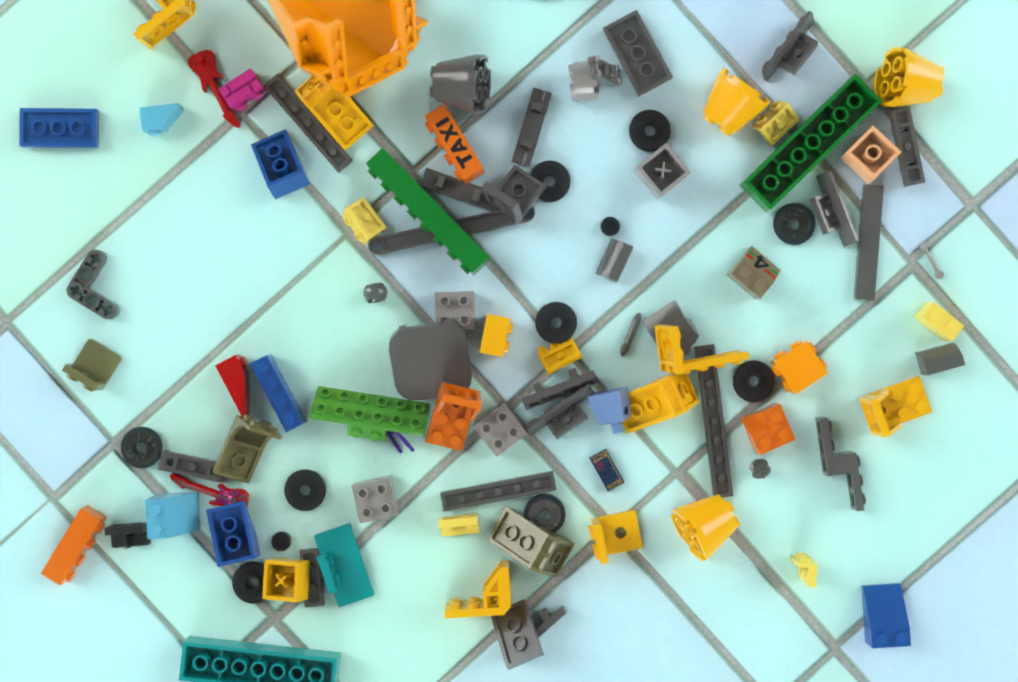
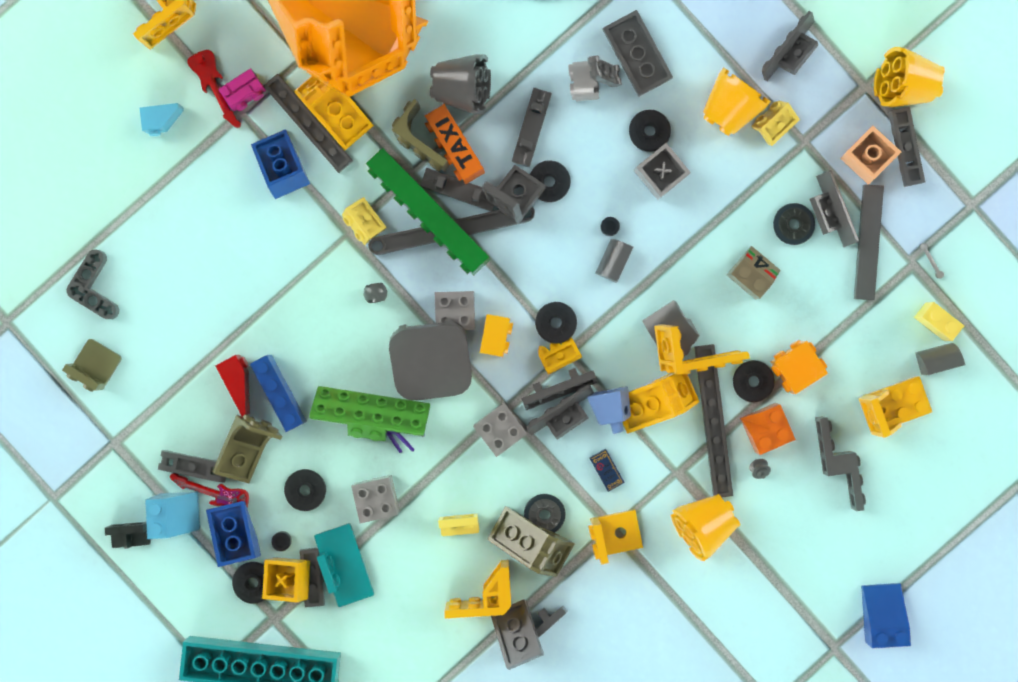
blue plate [19,108,99,148] -> none
orange brick [41,505,107,586] -> none
pearl dark grey wheel [121,427,163,468] -> none
orange bracket [425,382,482,451] -> none
dark grey plate [440,470,557,512] -> none
dark grey piece [620,313,641,357] -> none
green brick [739,73,882,212] -> none
light yellow bracket [790,553,817,587] -> none
none -> olive bracket [392,99,449,172]

